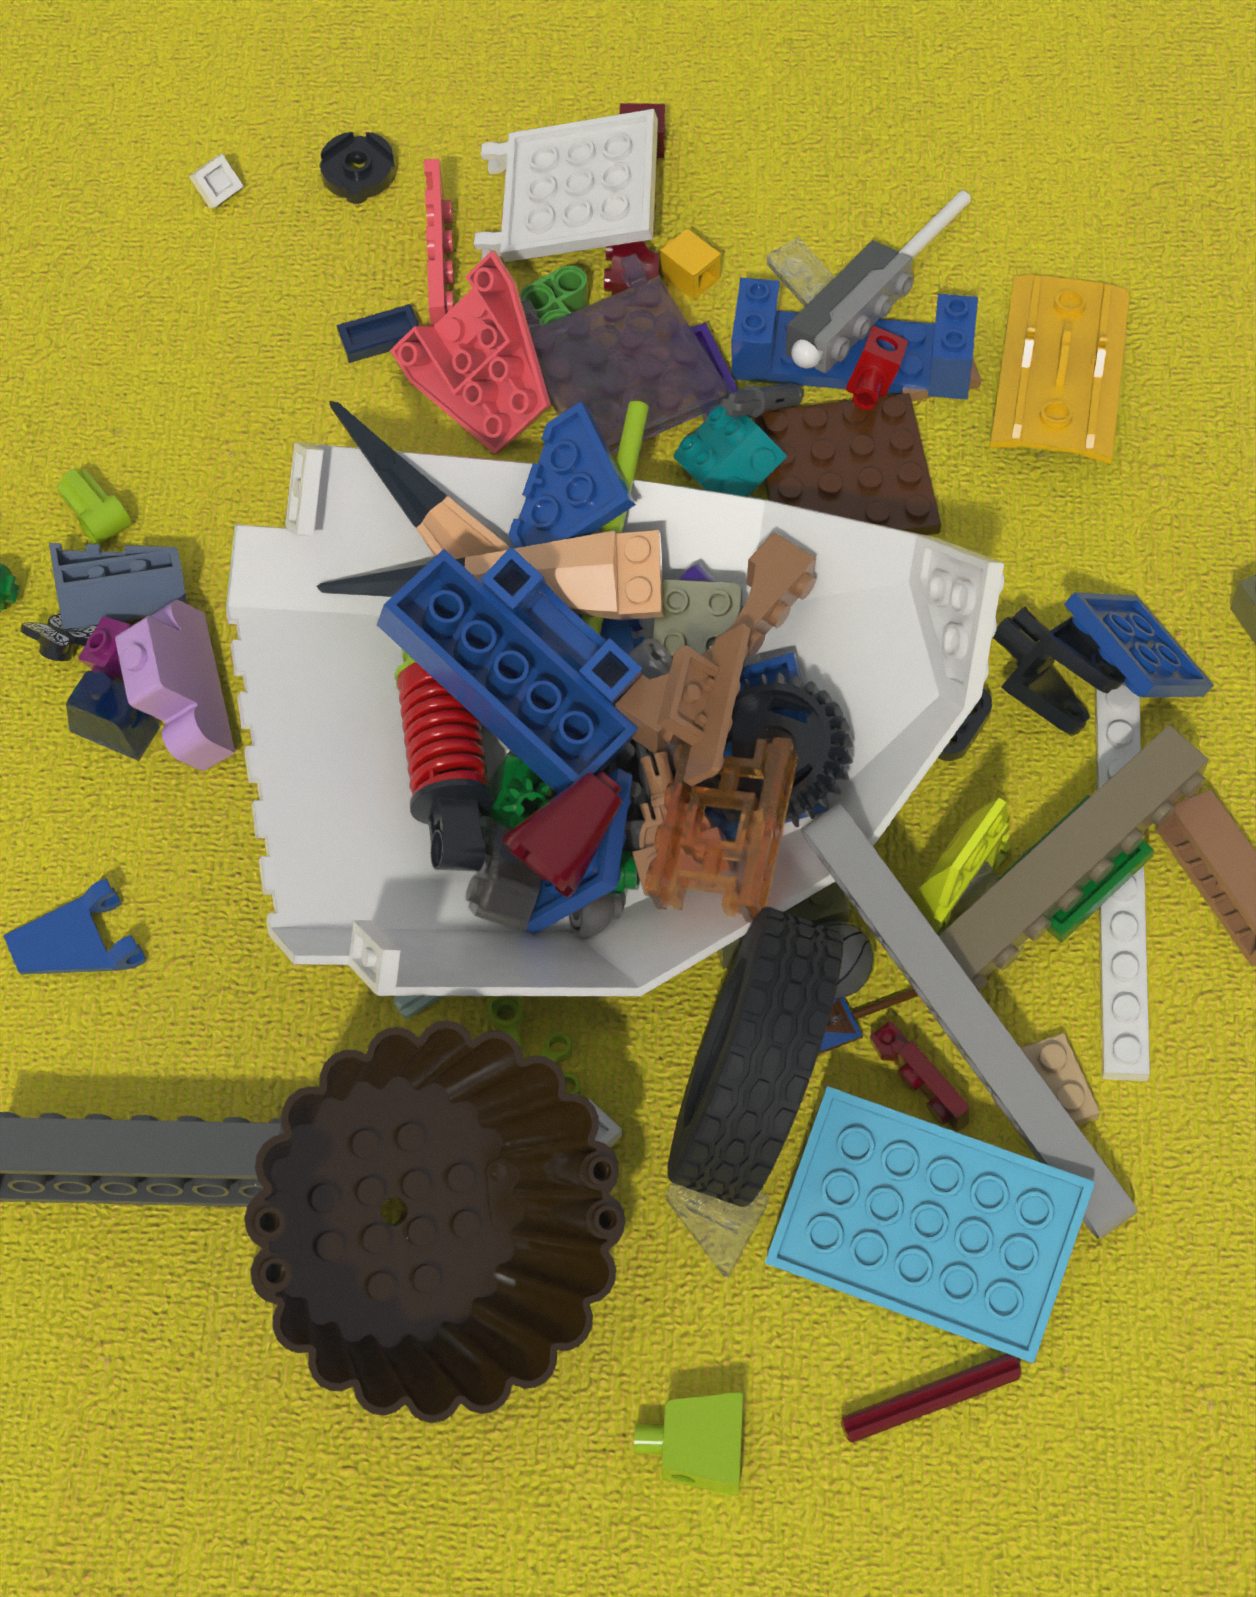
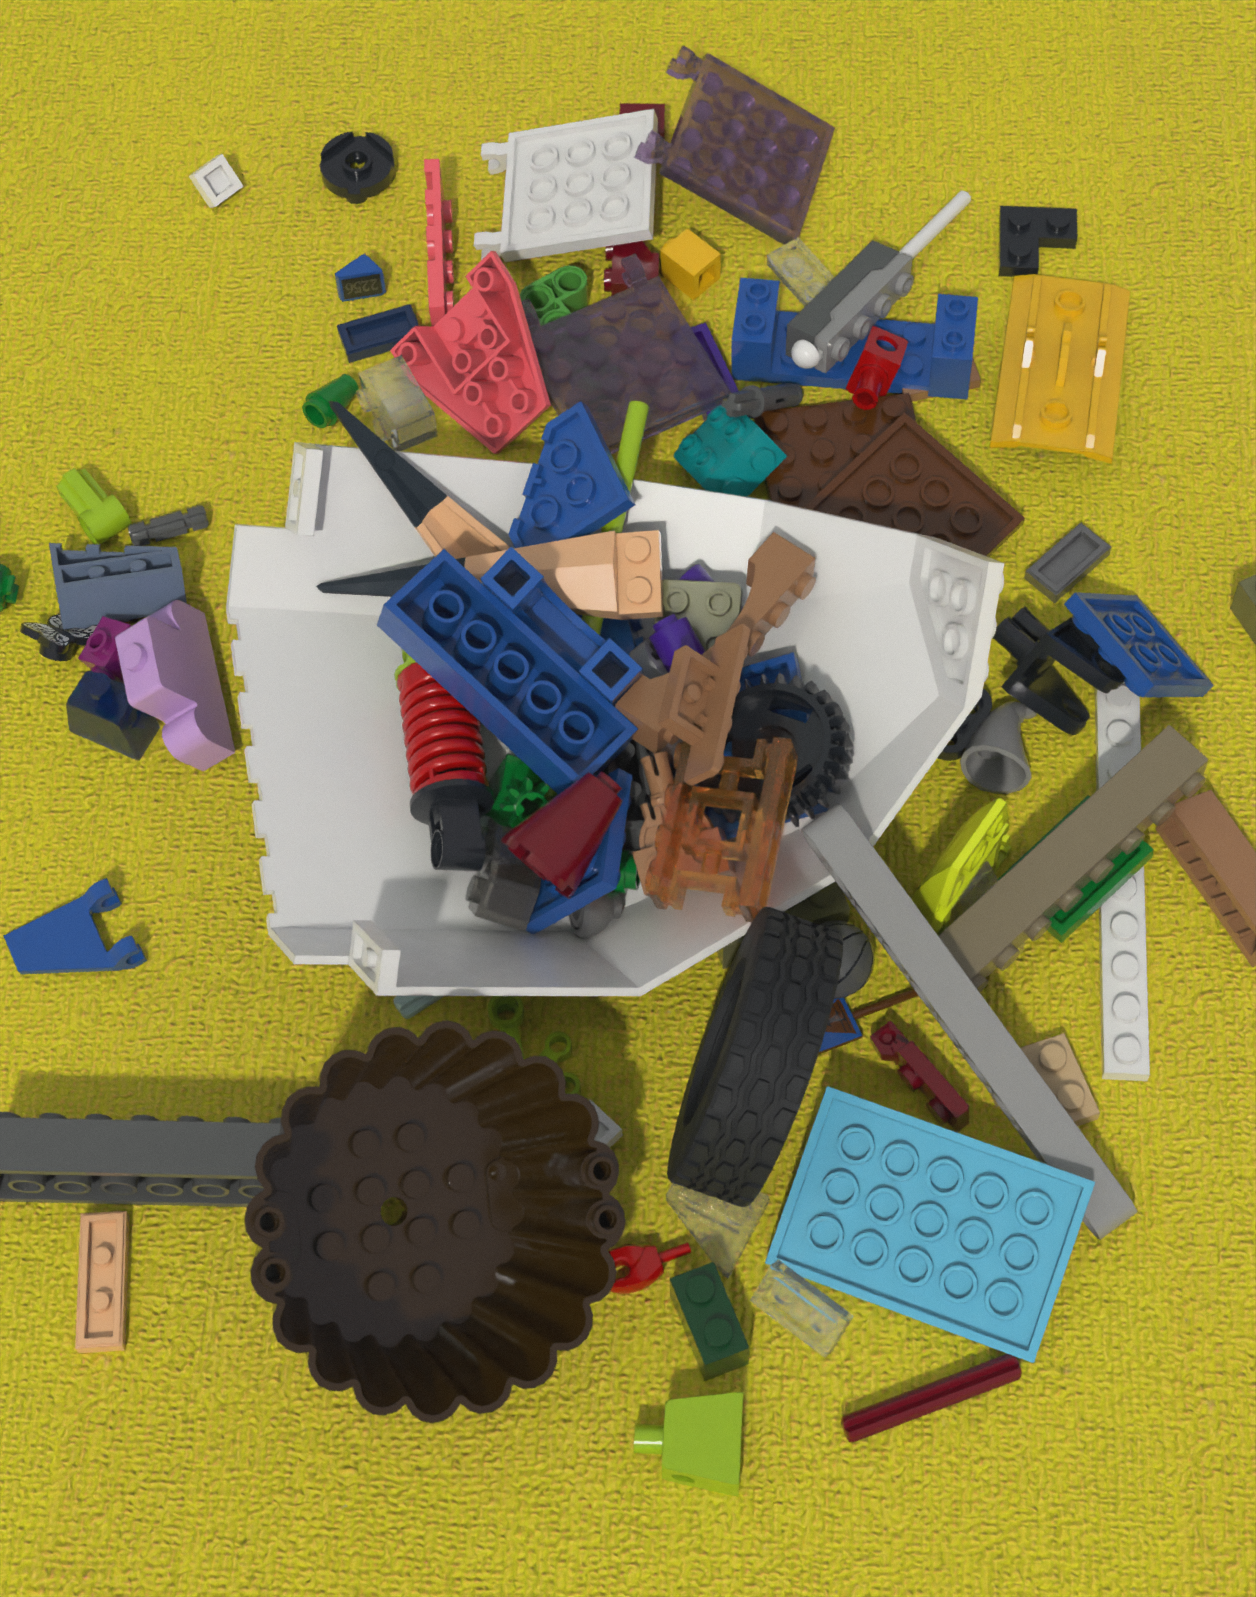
none -> light nougat tile [75,1211,130,1353]
none -> dark grey axle [128,505,209,546]
none -> green cone [302,374,359,428]
none -> slope [335,253,386,302]
none -> clear brick [356,355,438,451]
none -> red hand [608,1242,692,1294]
none -> plate [634,45,835,248]
none -> dark purple brick [649,614,706,673]
none -> dark green brick [670,1262,750,1381]
none -> clear plate [750,1260,854,1358]
none -> reddish brown plate [803,412,1025,557]
none -> light grey hat [960,701,1037,794]
none -> black plate [998,206,1077,277]
none -> flat silver tile [1024,523,1111,603]

